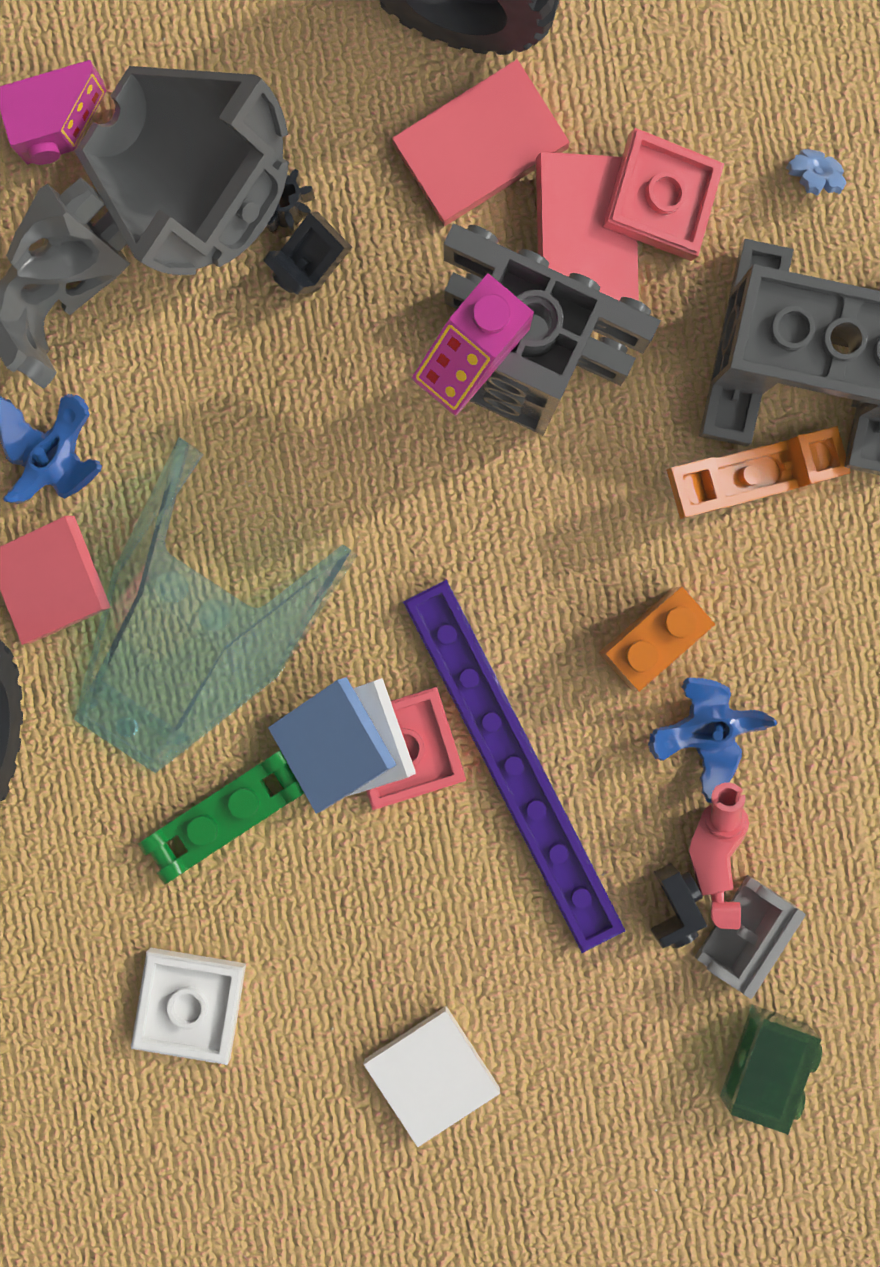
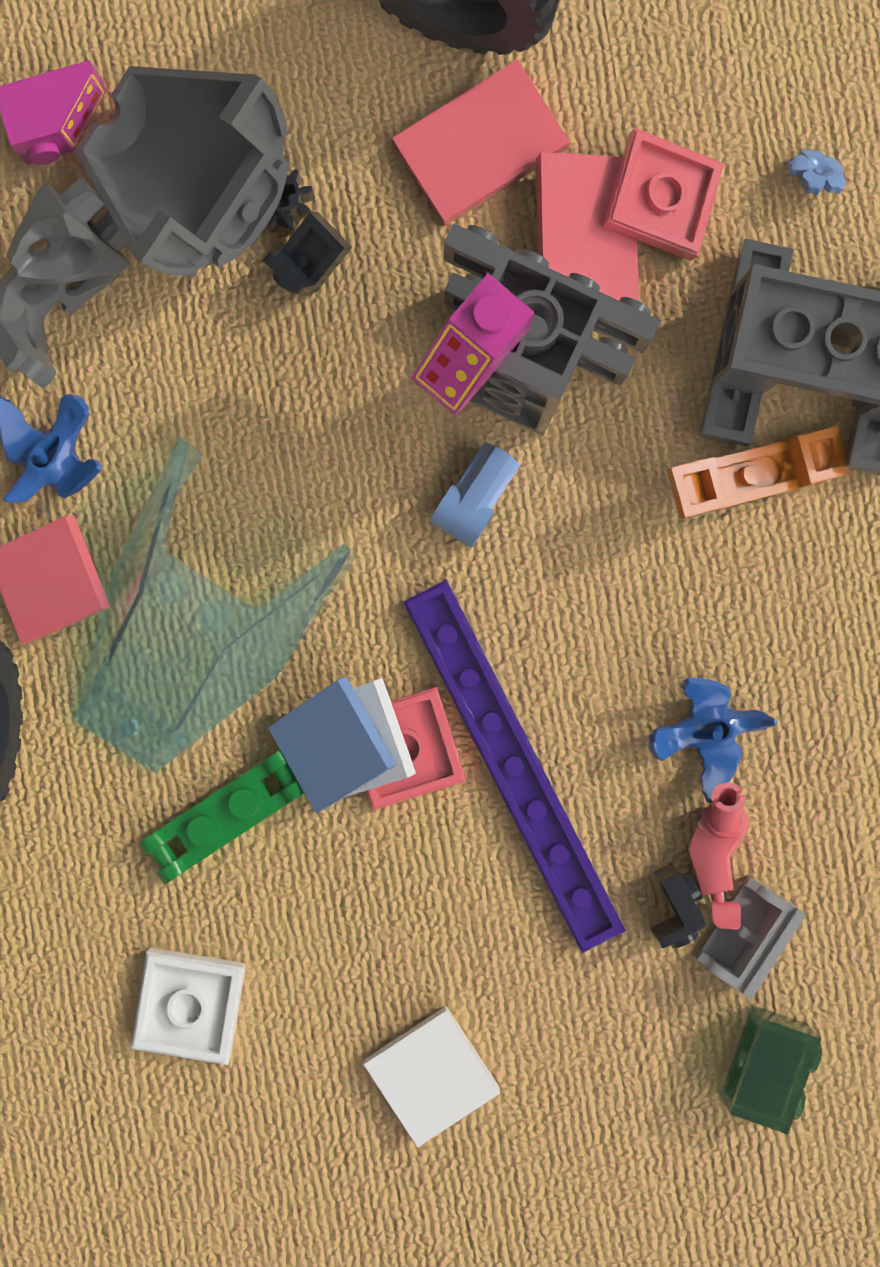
orange brick [599,586,716,692] -> none
none -> medium blue piece [430,442,521,548]

